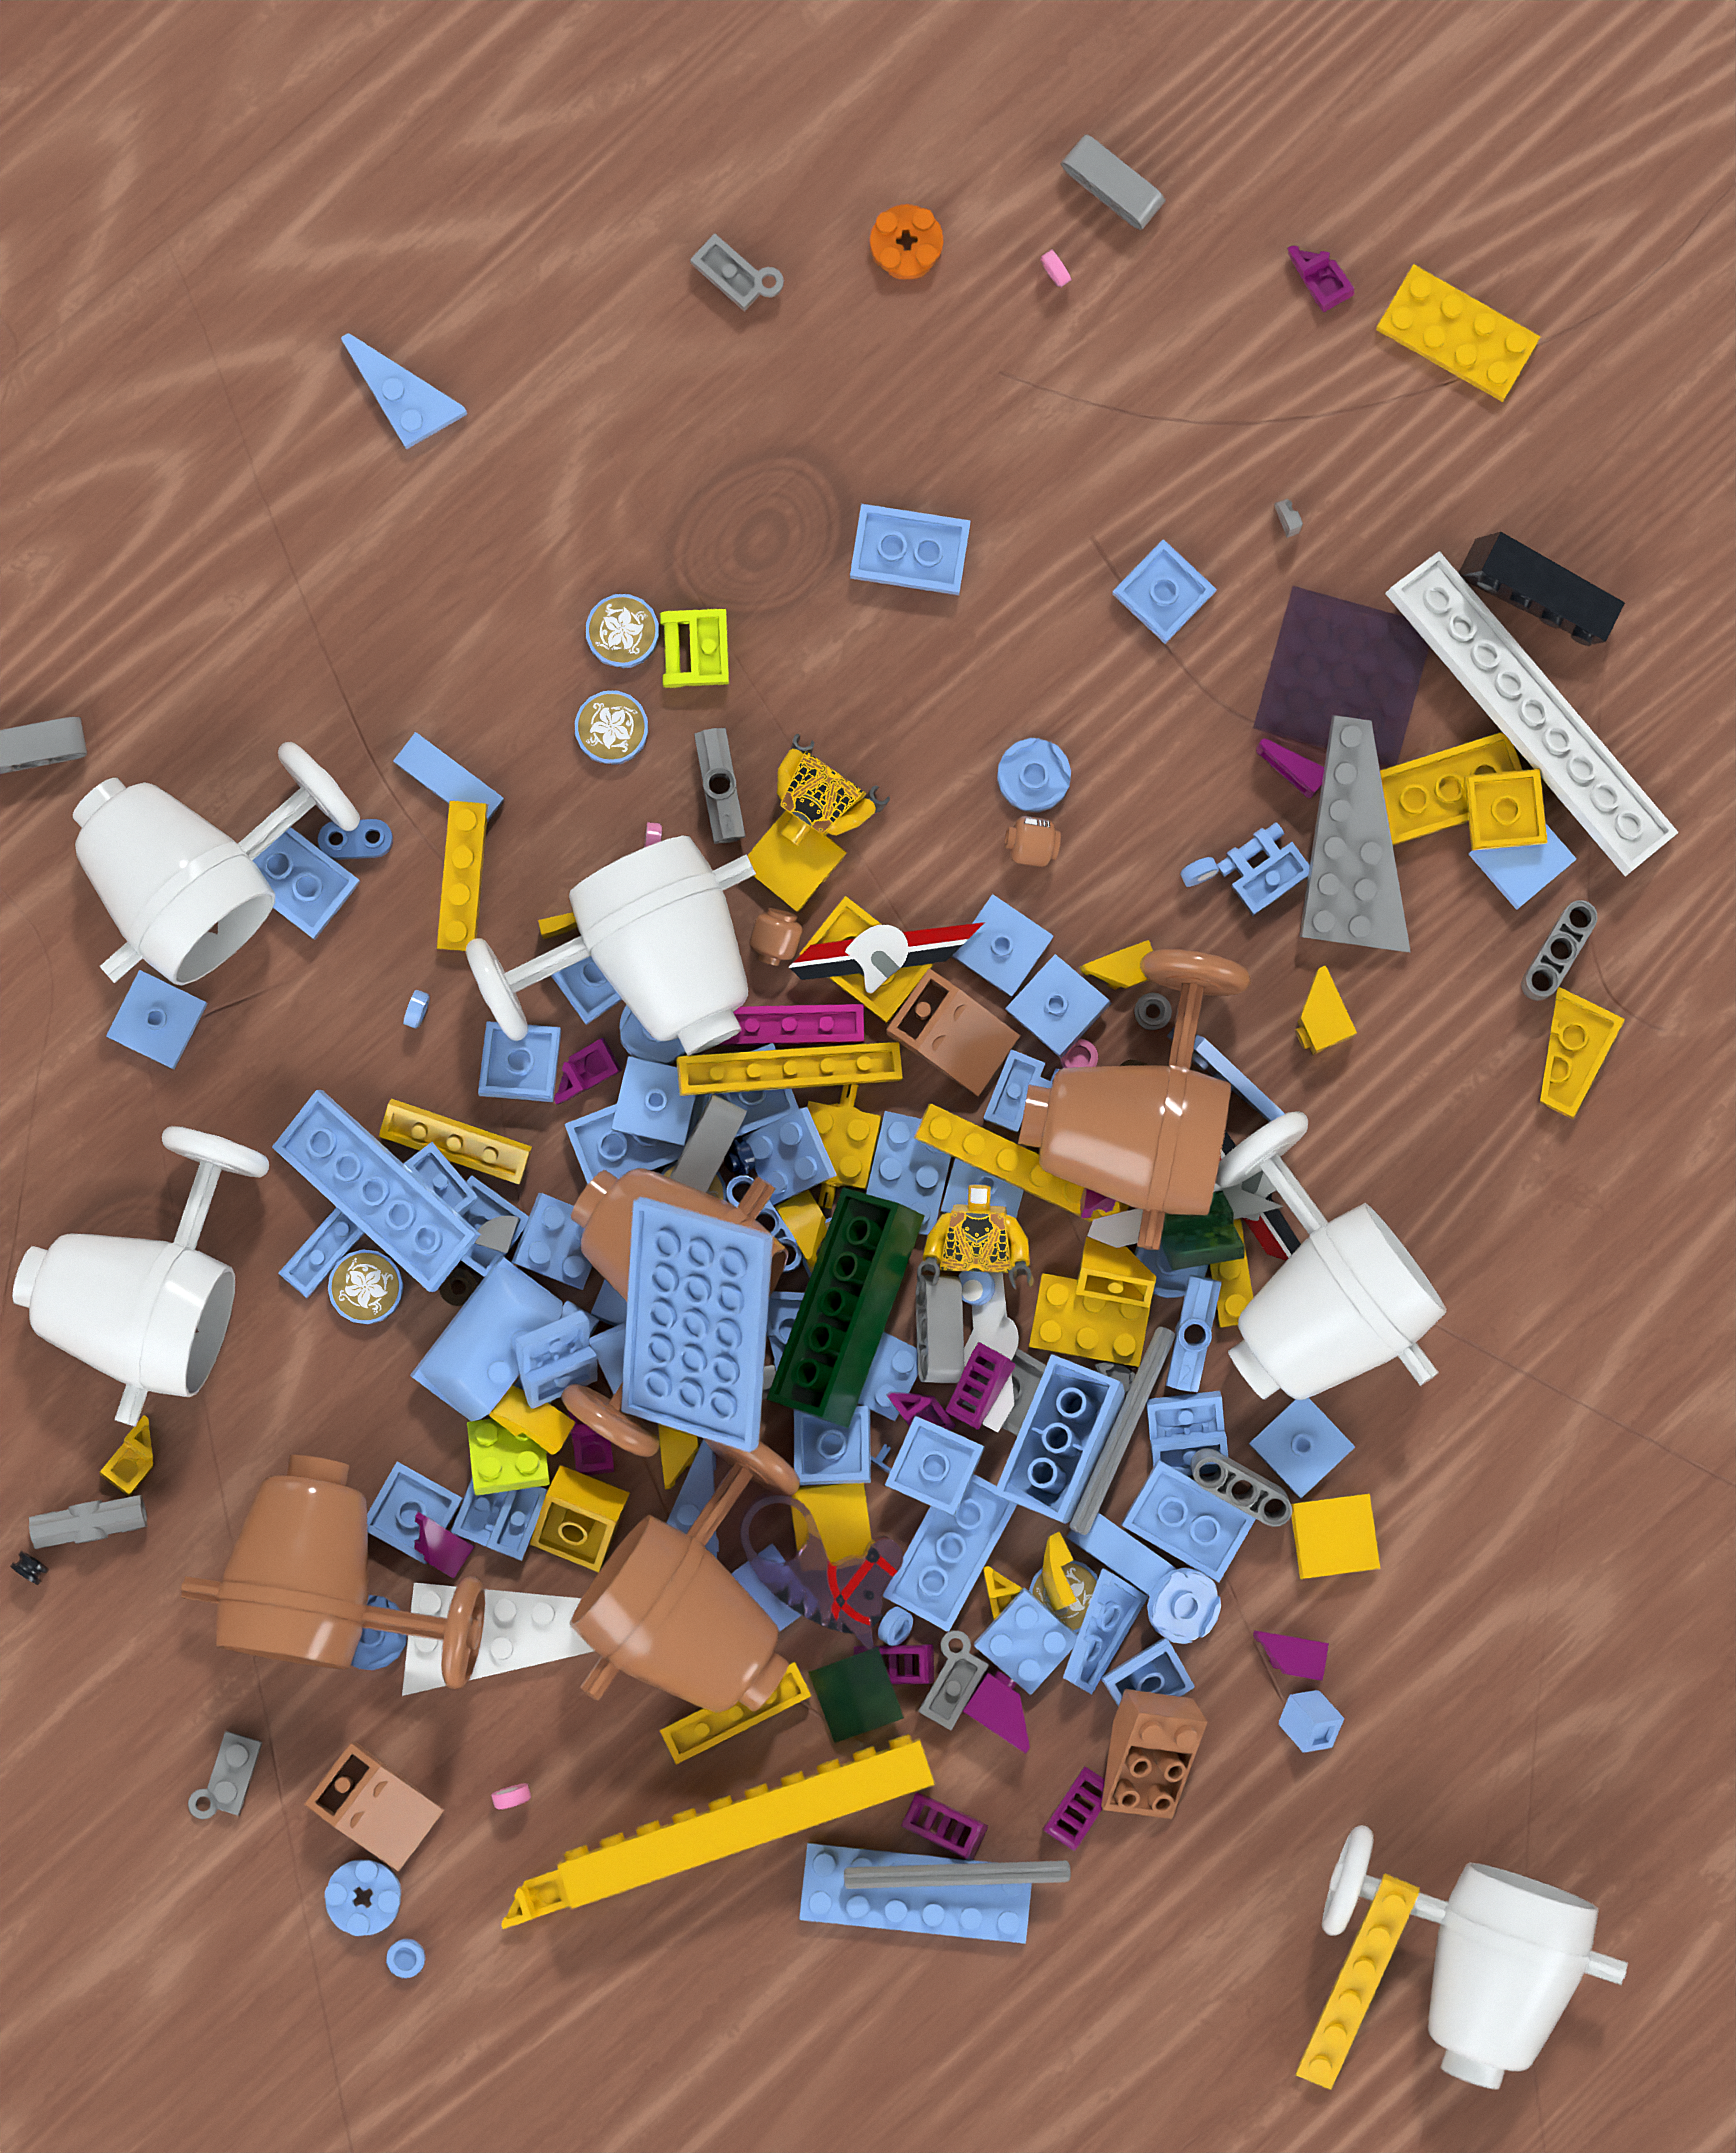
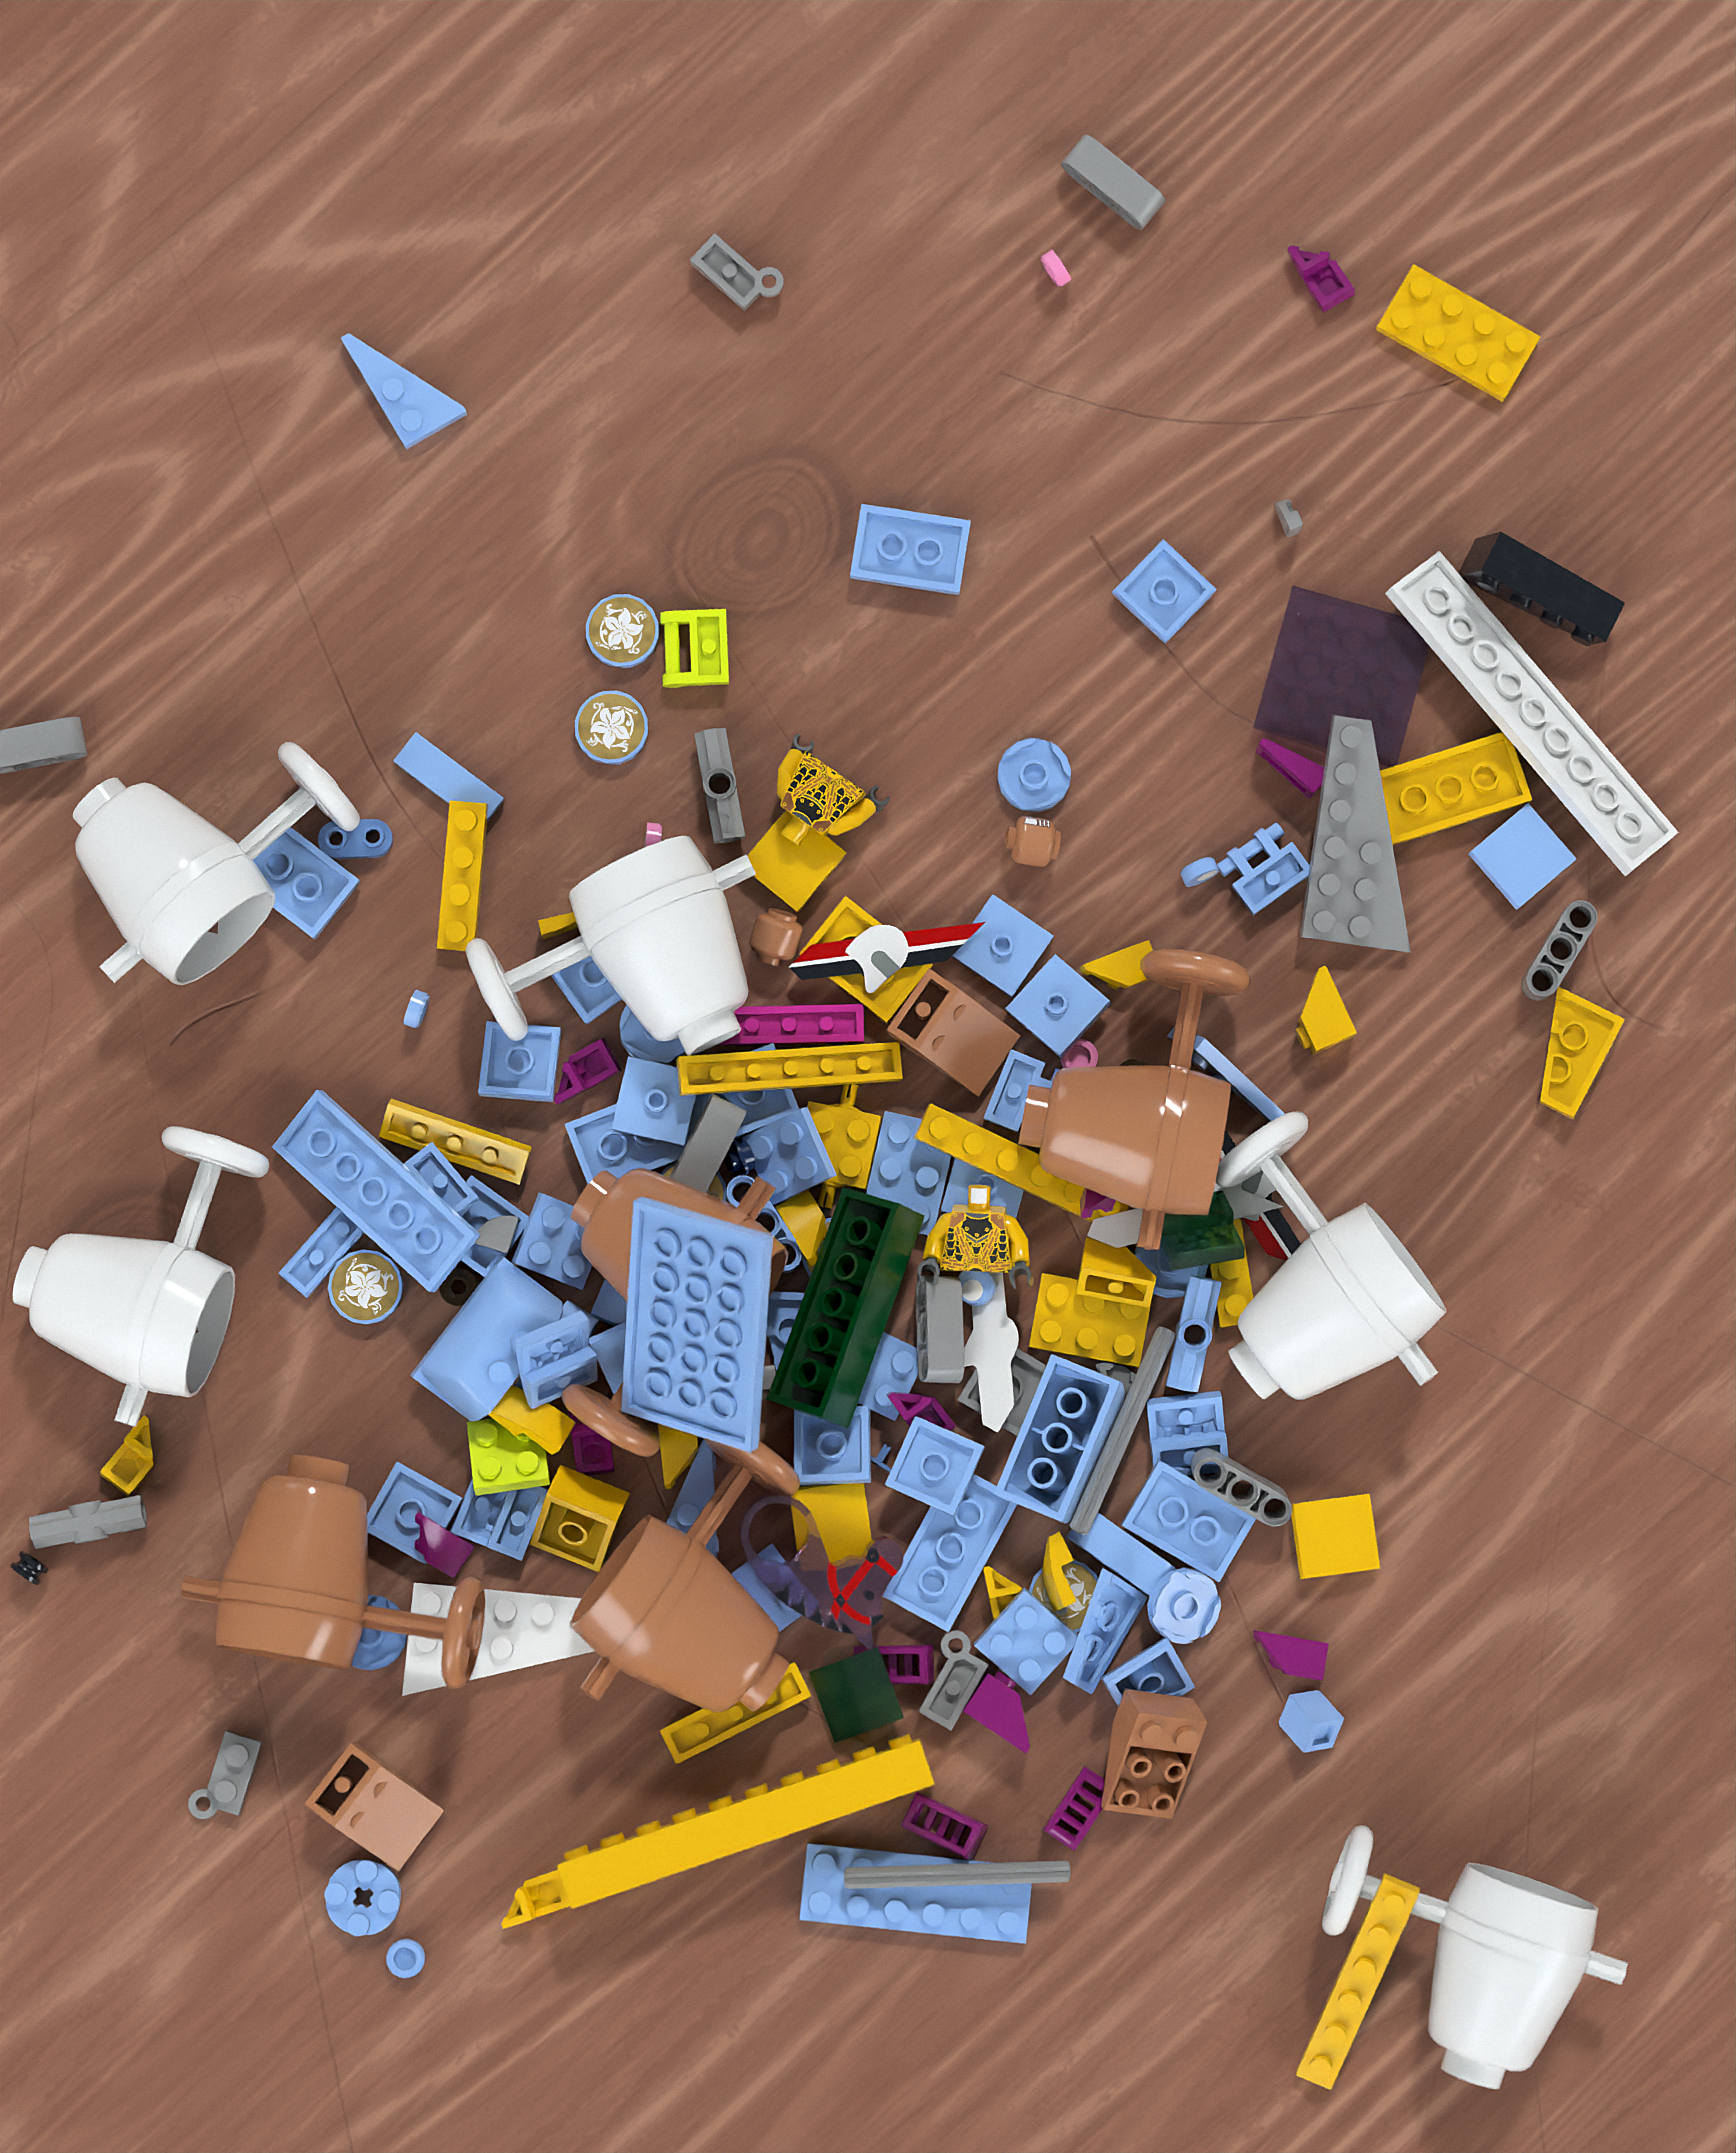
light blue plate [106,970,208,1070] -> none
bright pink tile [491,1783,531,1809] -> none
orange plate [870,204,943,280] -> none
light blue tile [878,1607,913,1646] -> none
magenta slope [946,1342,1016,1430] -> none
light grey plate [1134,993,1172,1030] -> none
light blue plate [1249,1397,1355,1499] -> none
yellow plate [1464,769,1547,851] -> none

